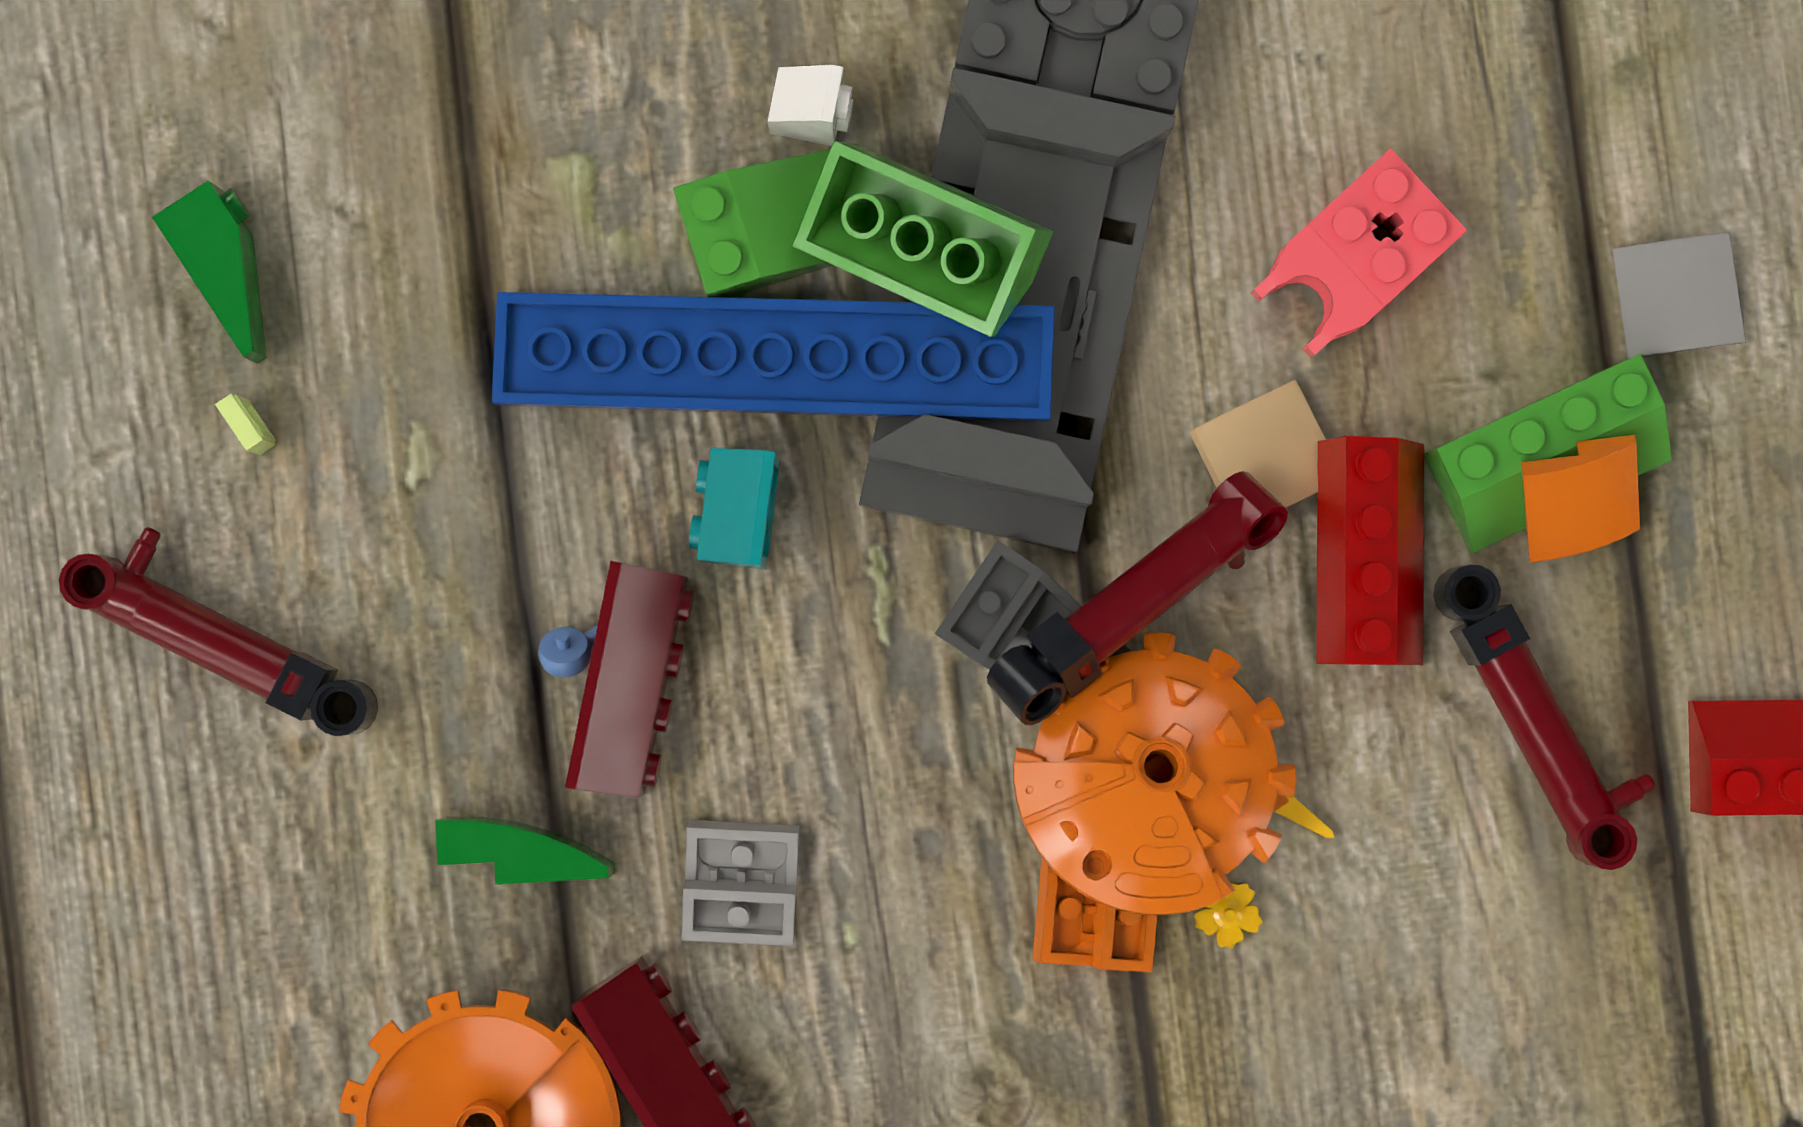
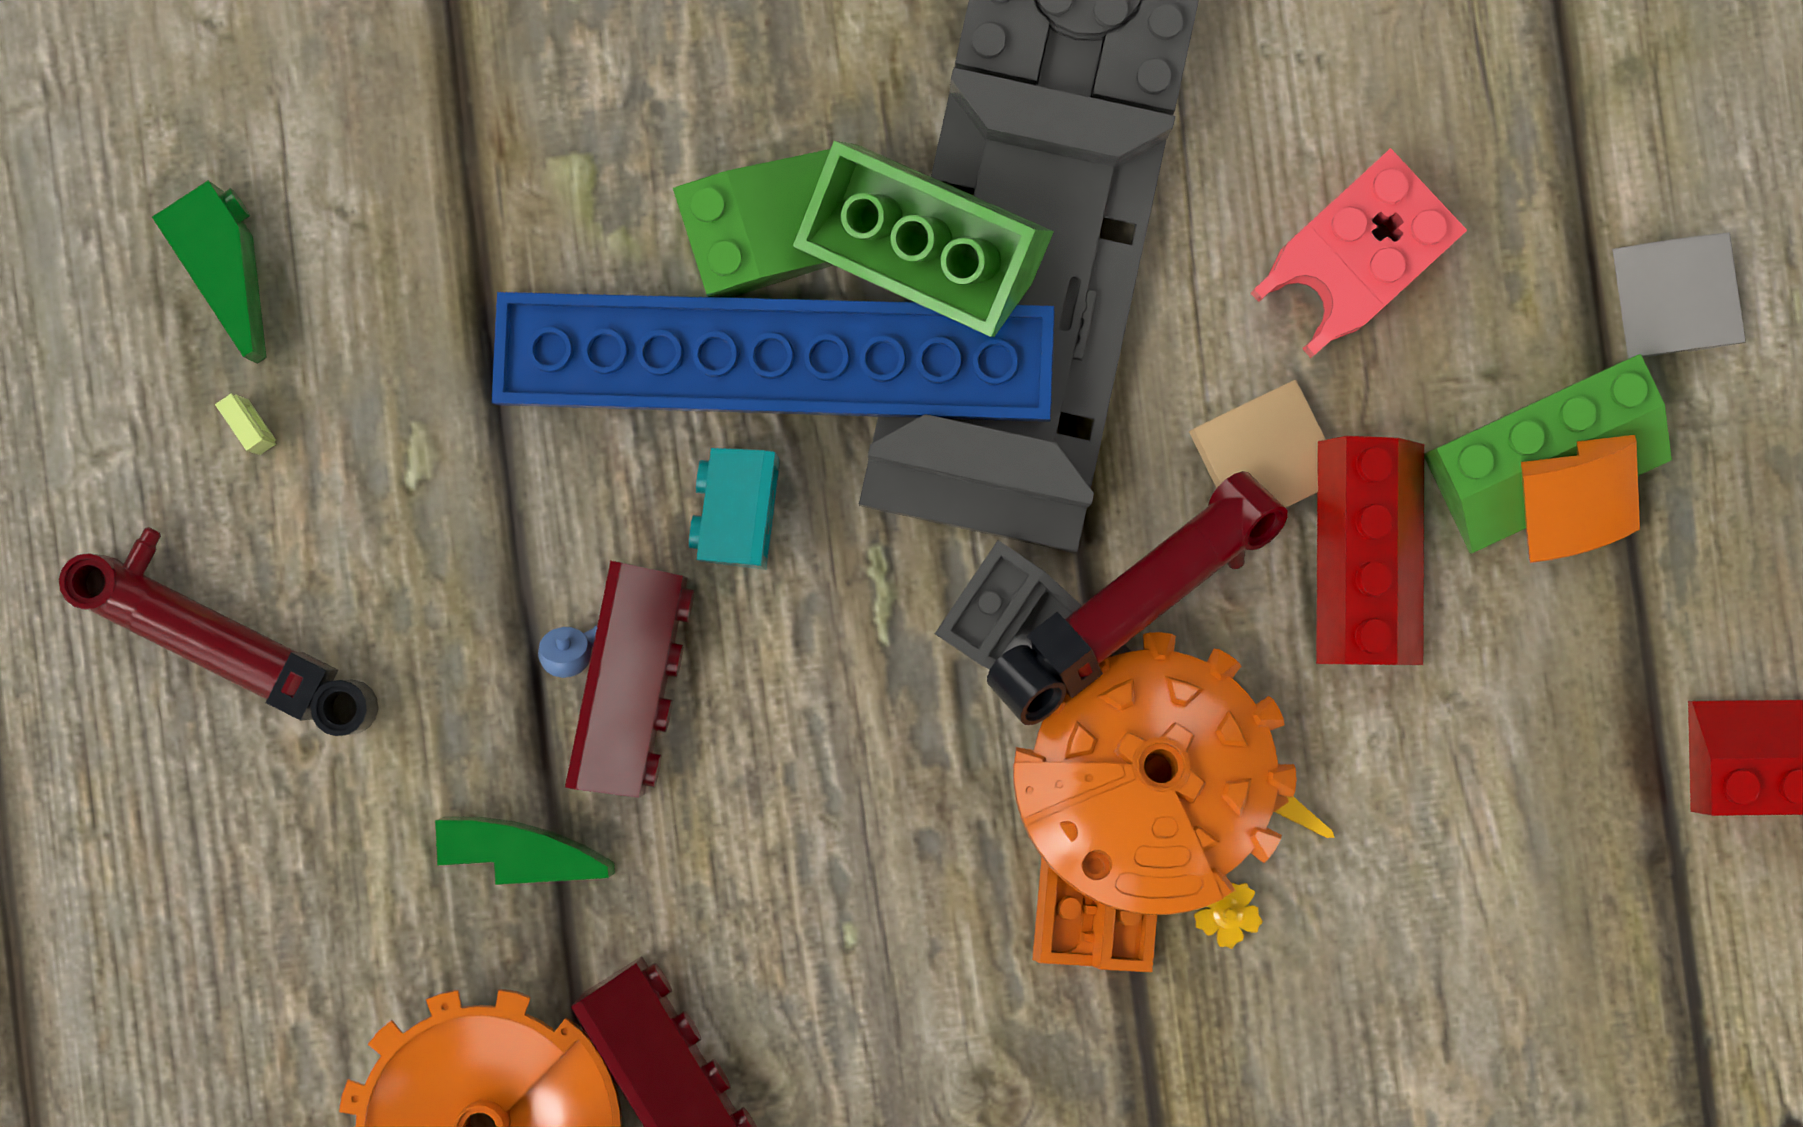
light grey slope [681,820,800,946] -> none
white slope [768,65,854,146] -> none
dark red piece [1433,564,1655,870] -> none

